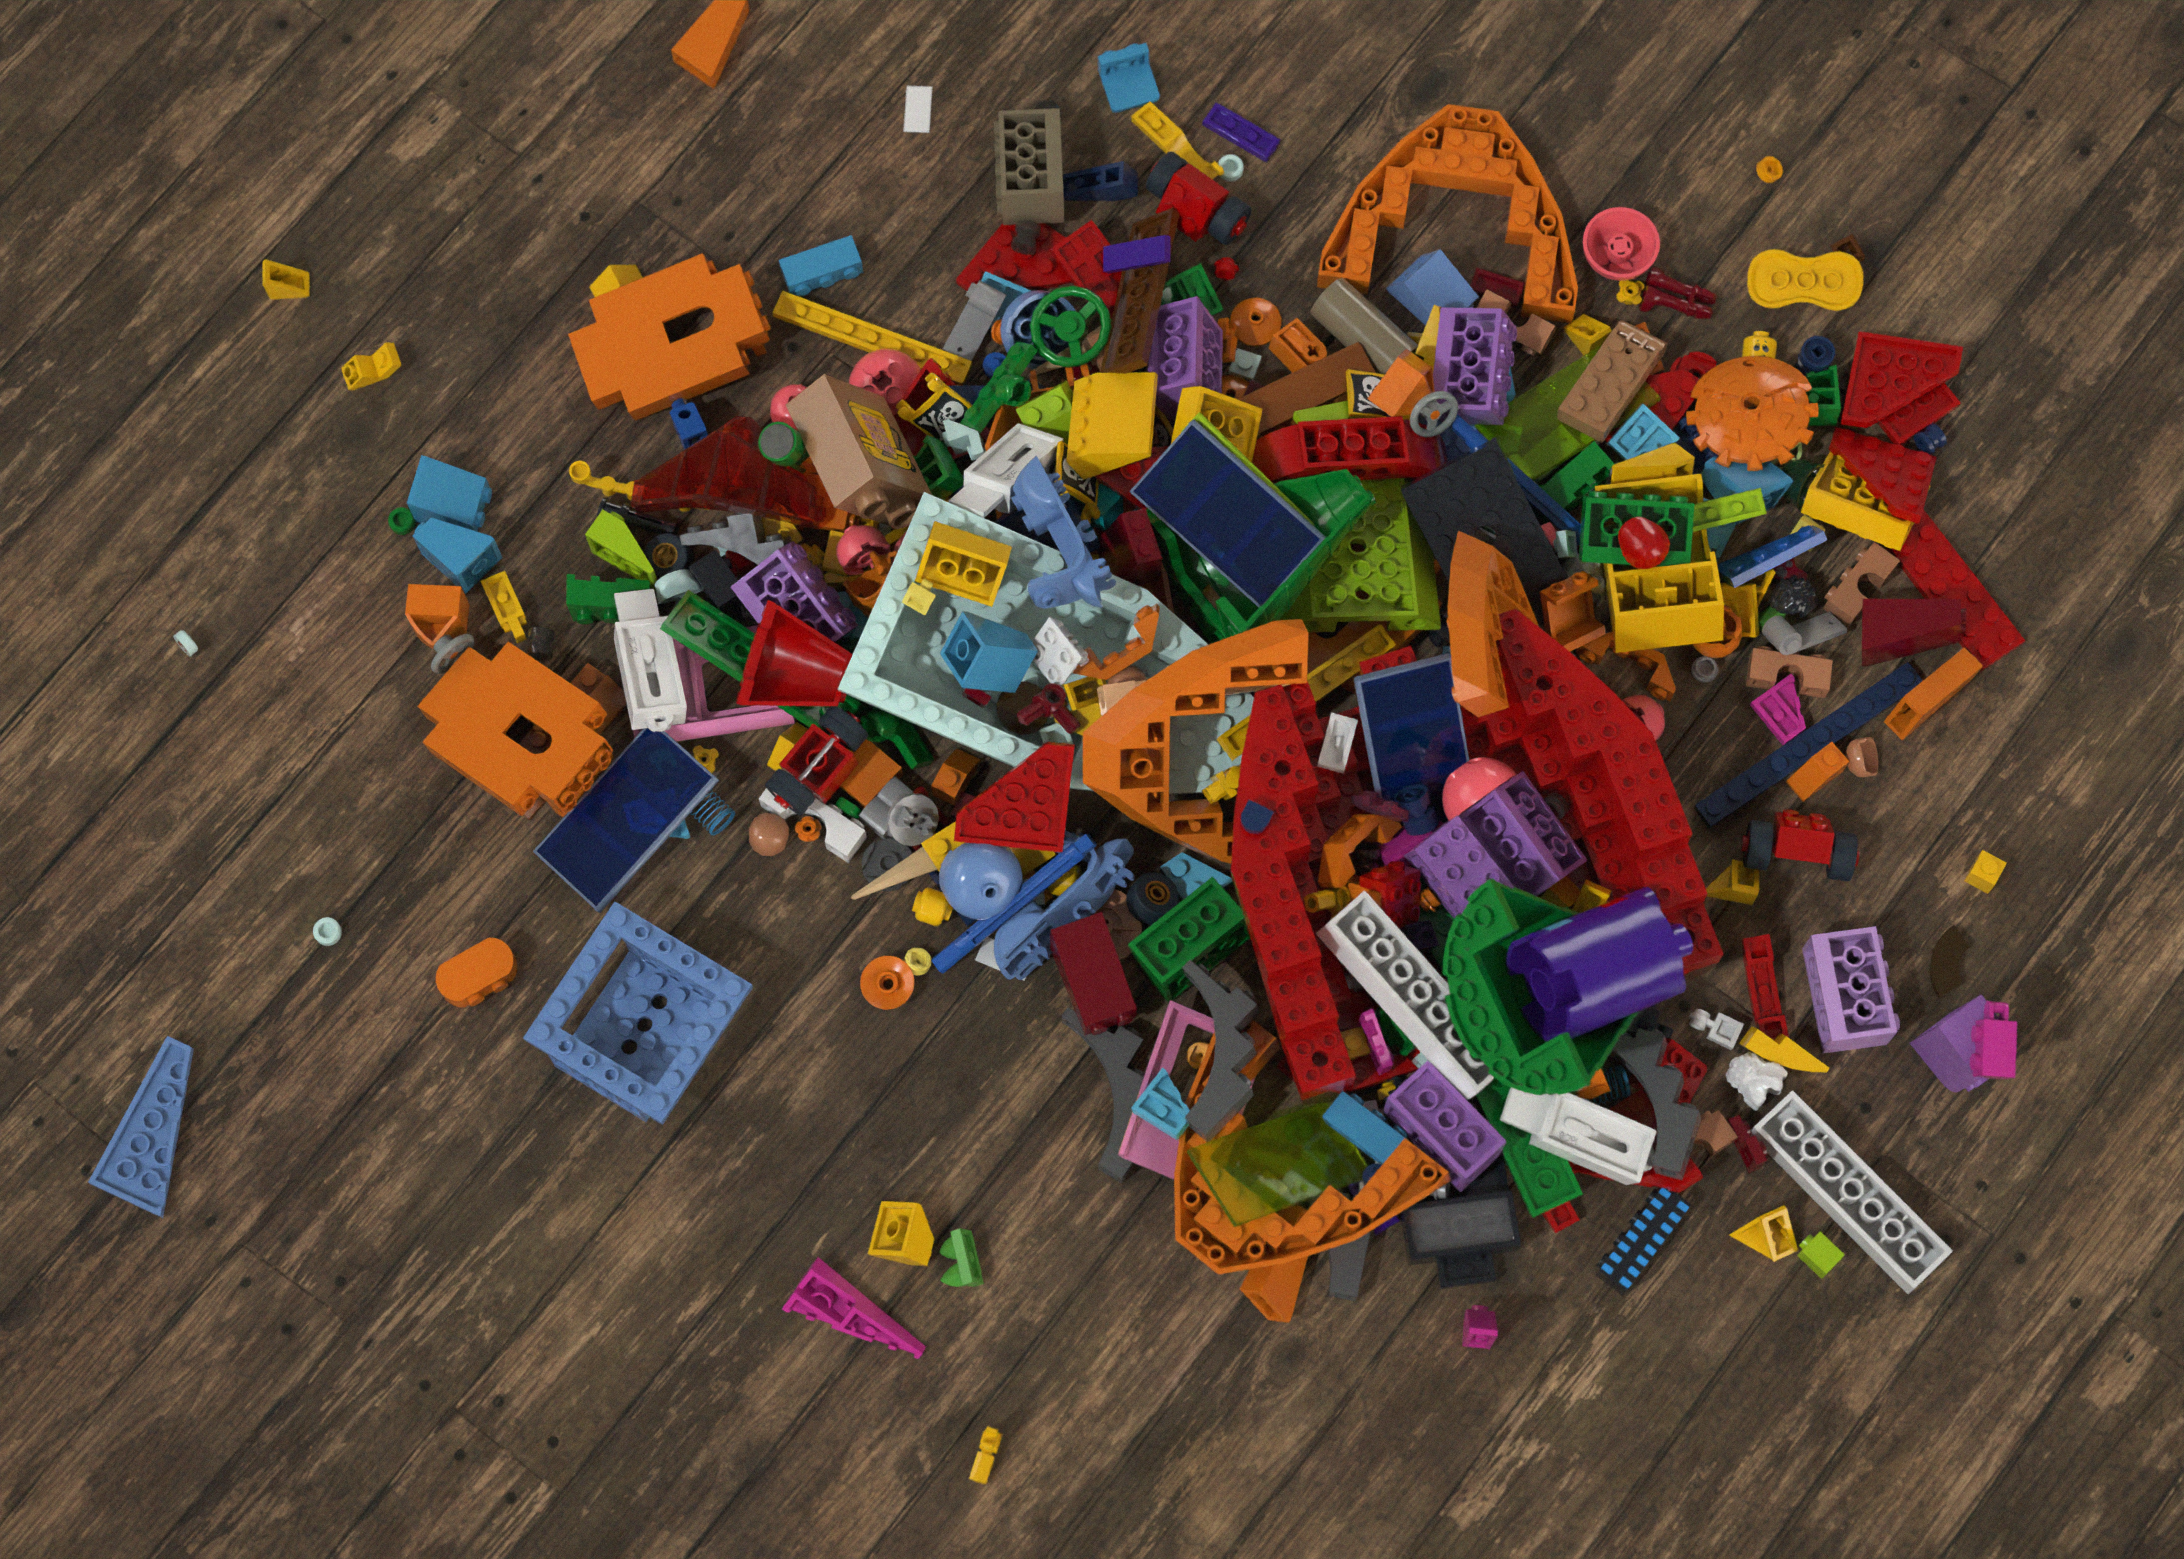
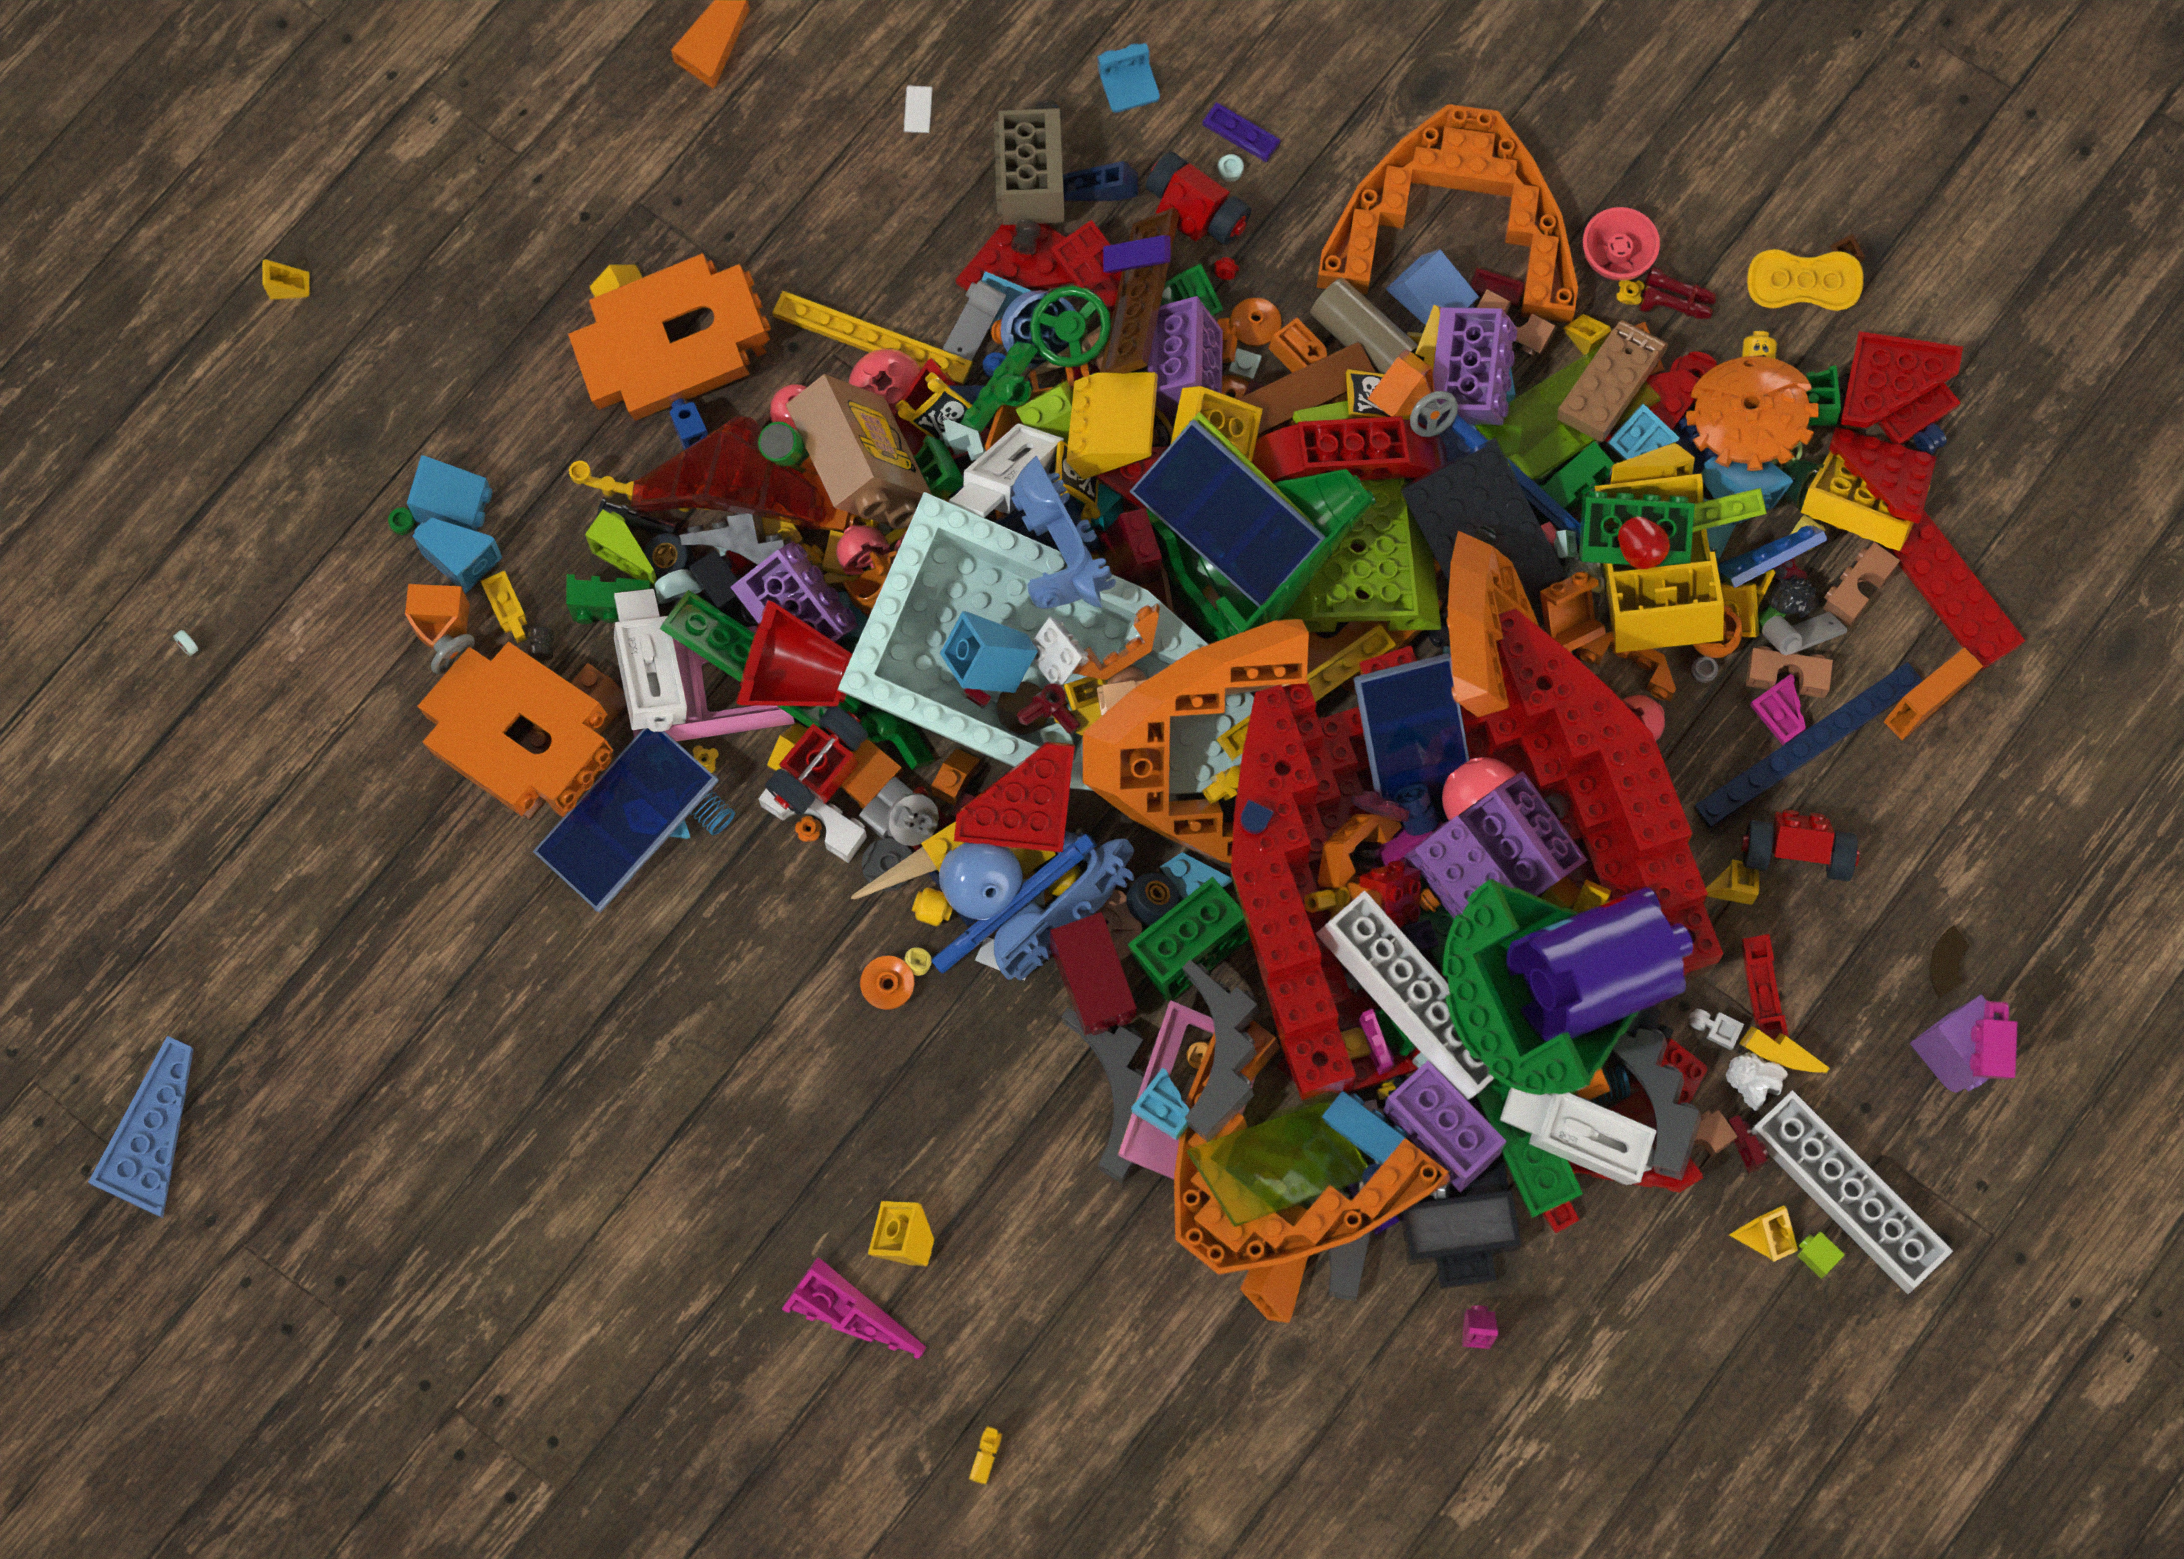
light aqua tile [313,917,342,946] -> none
yellow slope [341,342,401,390] -> none
orange brick [436,938,517,1008] -> none
medium blue plate [523,902,753,1125] -> none
nougat hair [748,812,789,856] -> none
dark azure brick [779,235,863,296] -> none
green tile [835,797,862,819] -> none
light yellow tile [902,578,936,615] -> none
yellow slope [915,521,1012,607] -> none
bright green tile [939,1229,984,1287] -> none
yellow piece [1131,102,1224,180] -> none
white plate [1317,713,1358,773] -> none
black brick [1596,1188,1691,1296] -> none
light orange tile [1756,156,1783,183] -> none
orange slope [1786,742,1849,802] -> none
dark blue wheel [1796,336,1835,376] -> none
lavender brick [1802,926,1900,1053] -> none
nougat hair [1845,737,1878,778] -> none
dark red slope [1862,599,1966,667] -> none
yellow brick [1964,850,2006,894] -> none

